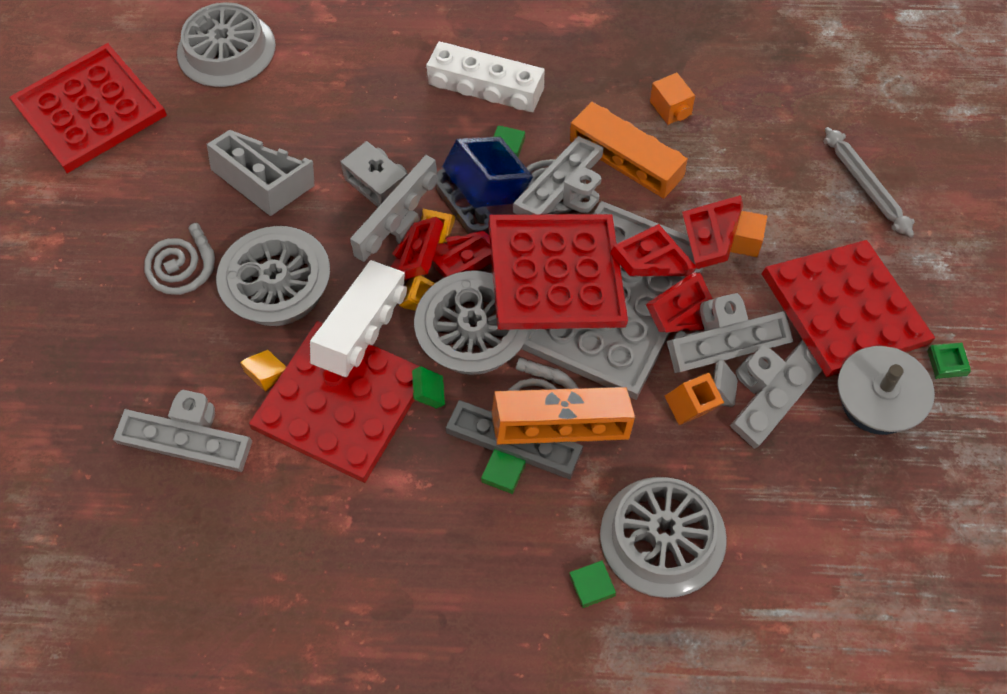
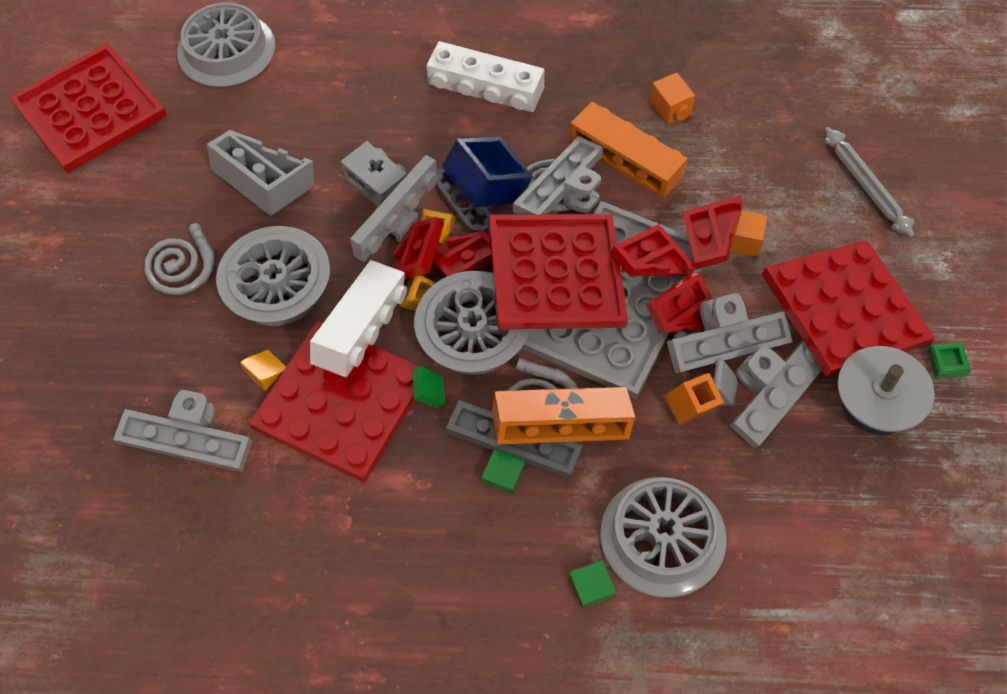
green tile [490,125,526,160] -> none

